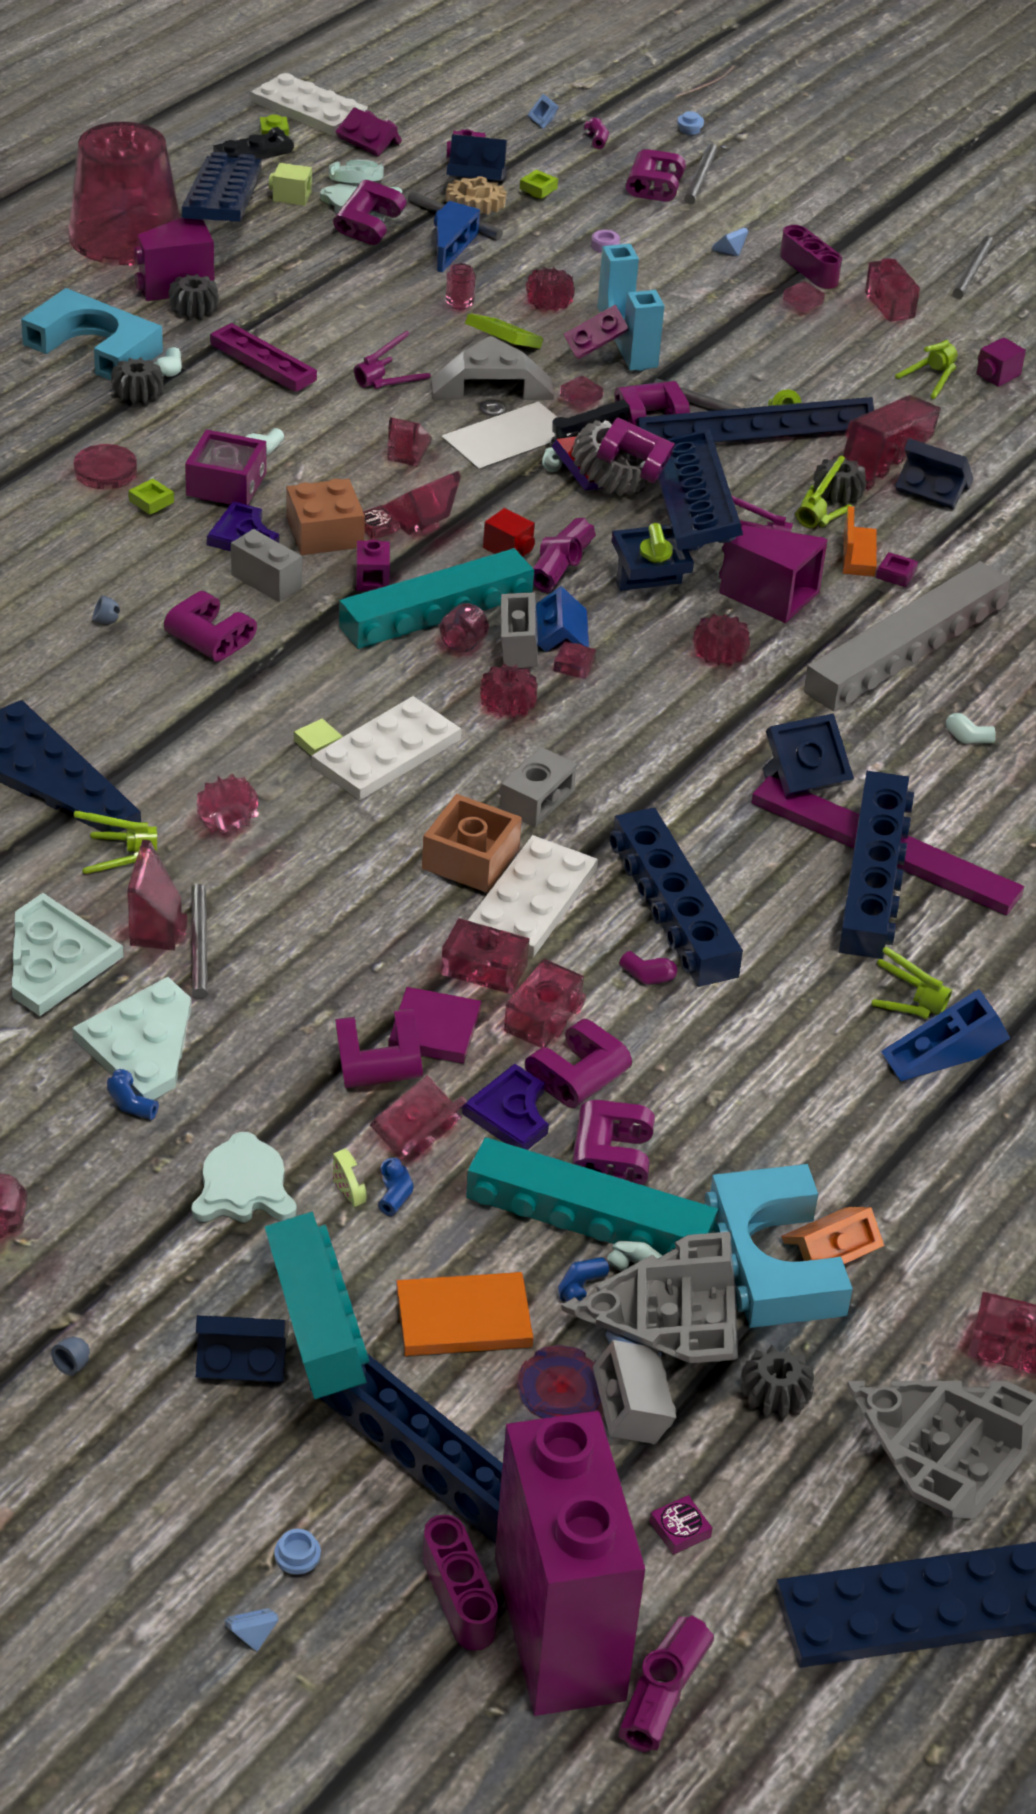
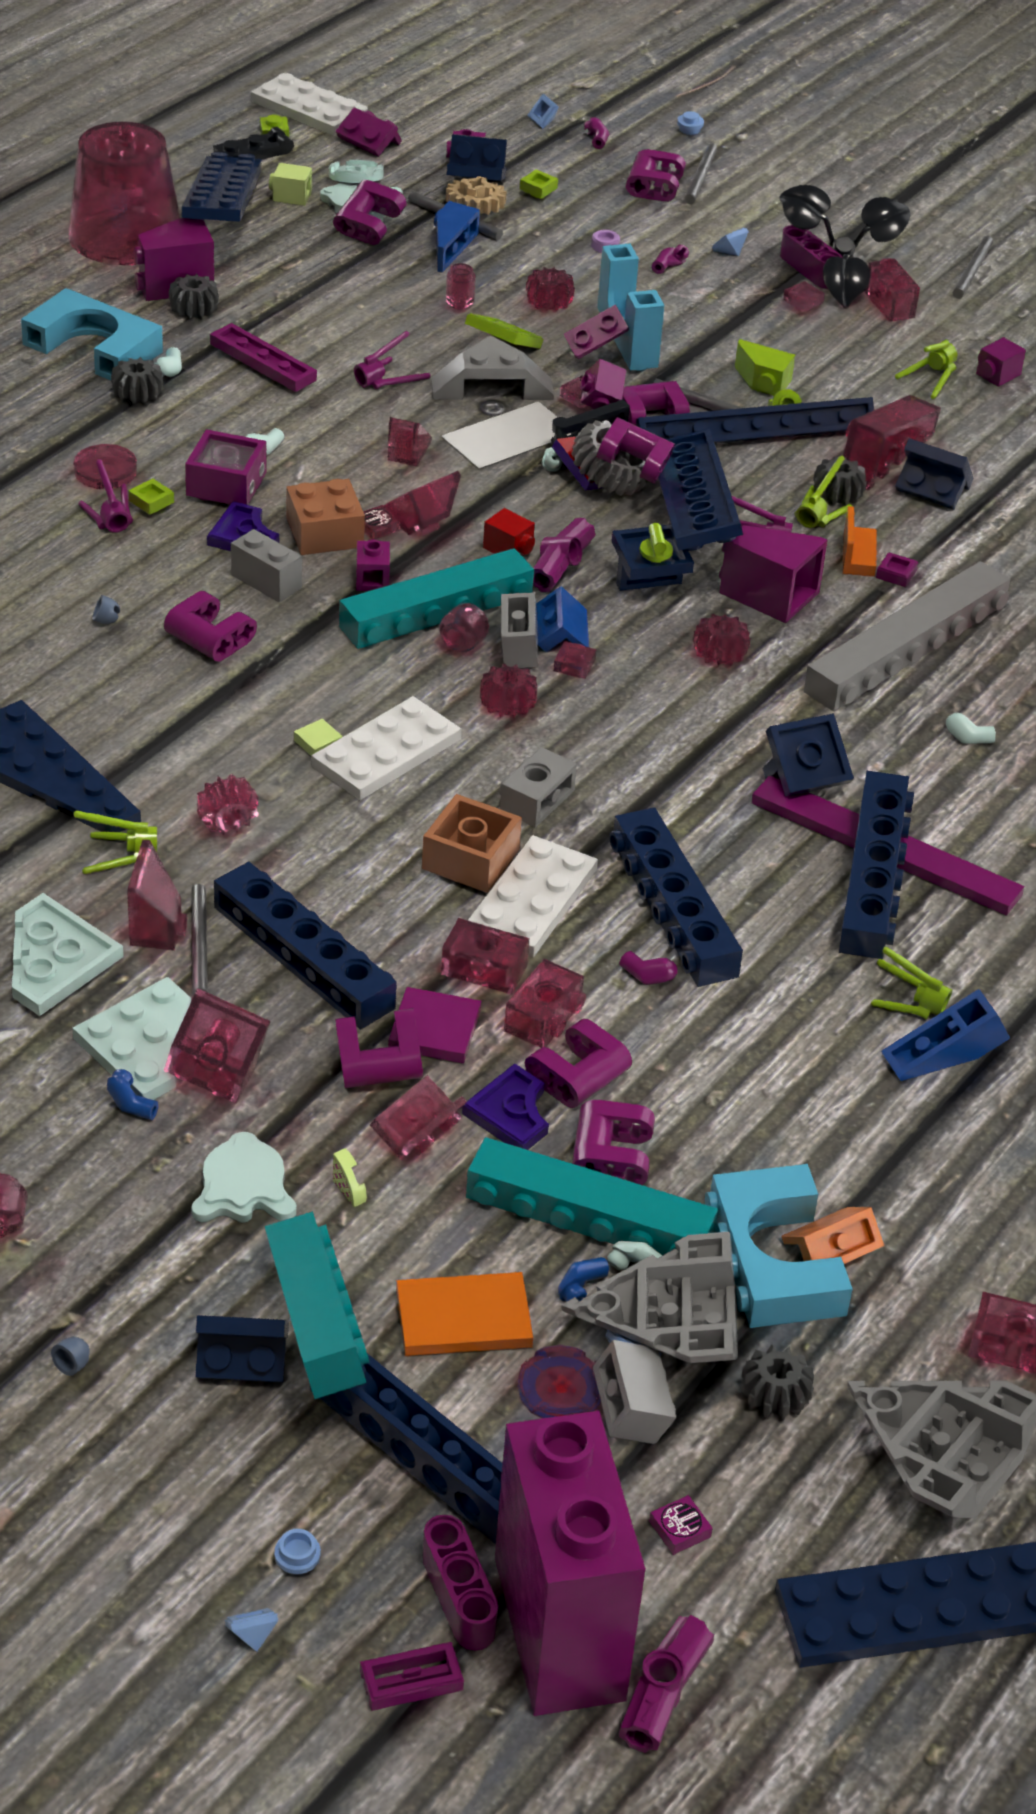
blue arm [378,1157,414,1216] -> none
none -> magenta plant [78,459,133,533]
none -> clear pink slope [164,989,271,1103]
none -> dark blue brick [214,861,397,1030]
none -> magenta tile [360,1642,464,1711]
none -> magenta brick [580,359,626,409]
none -> magenta arm [652,245,689,274]
none -> lime slope [735,339,795,396]
none -> black plant [779,185,910,308]

